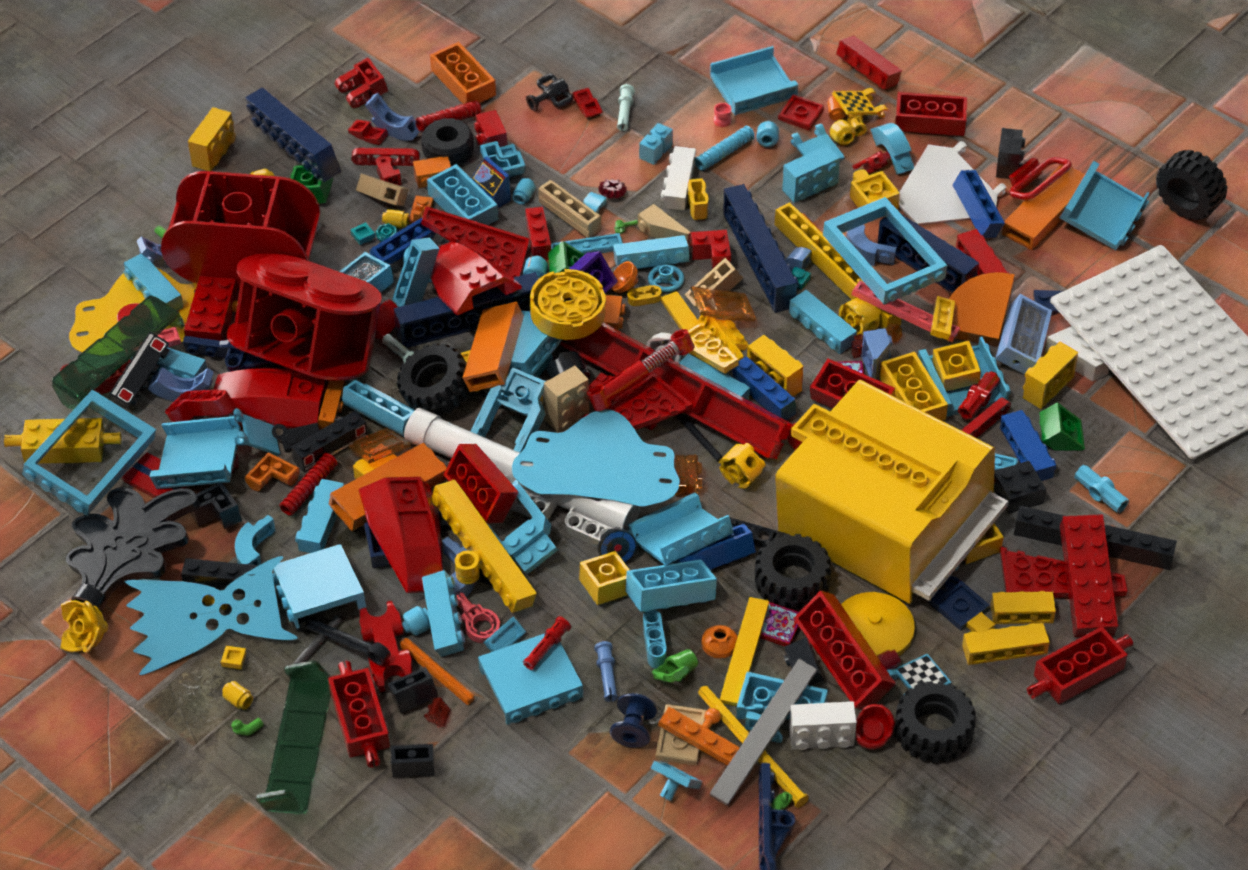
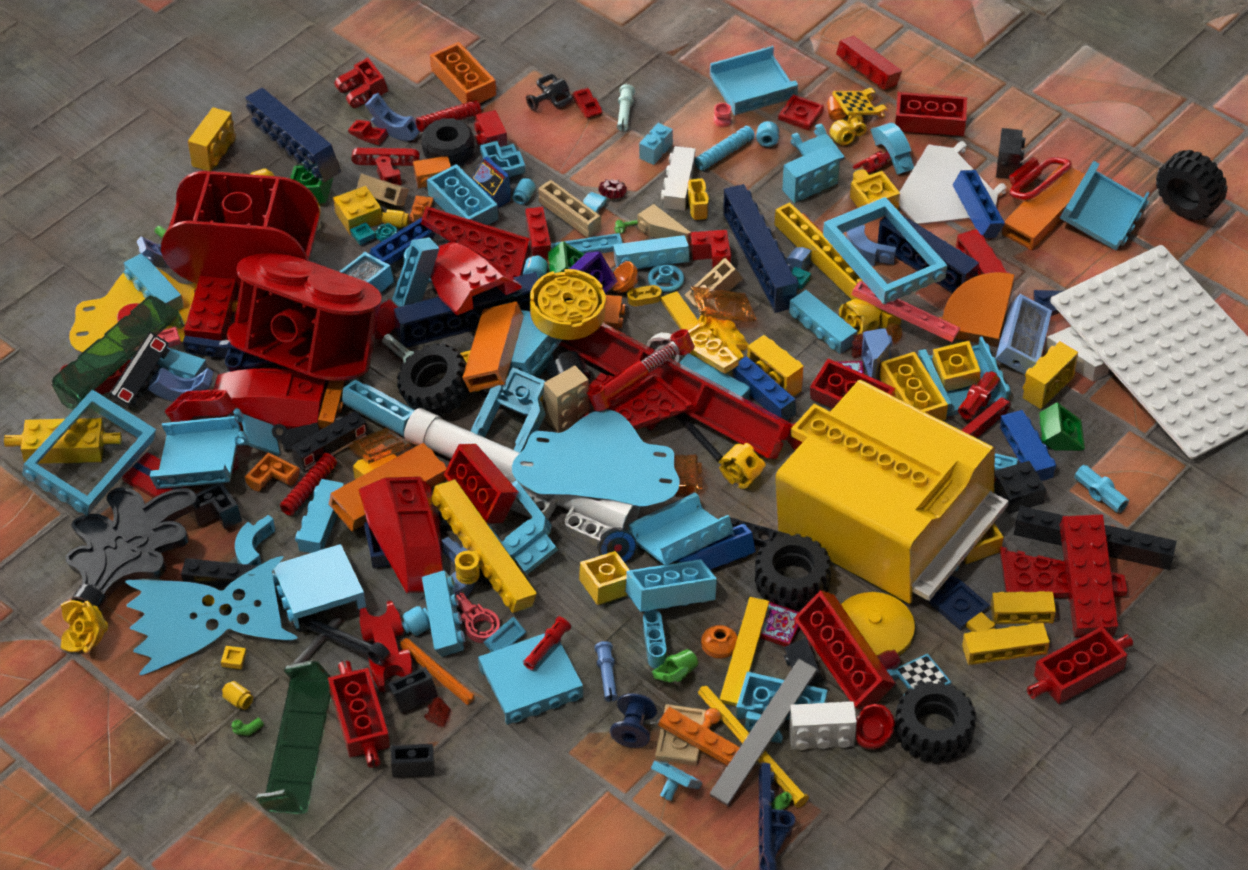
yellow plate [930,296,955,340] -> none
none -> yellow brick [333,186,382,235]

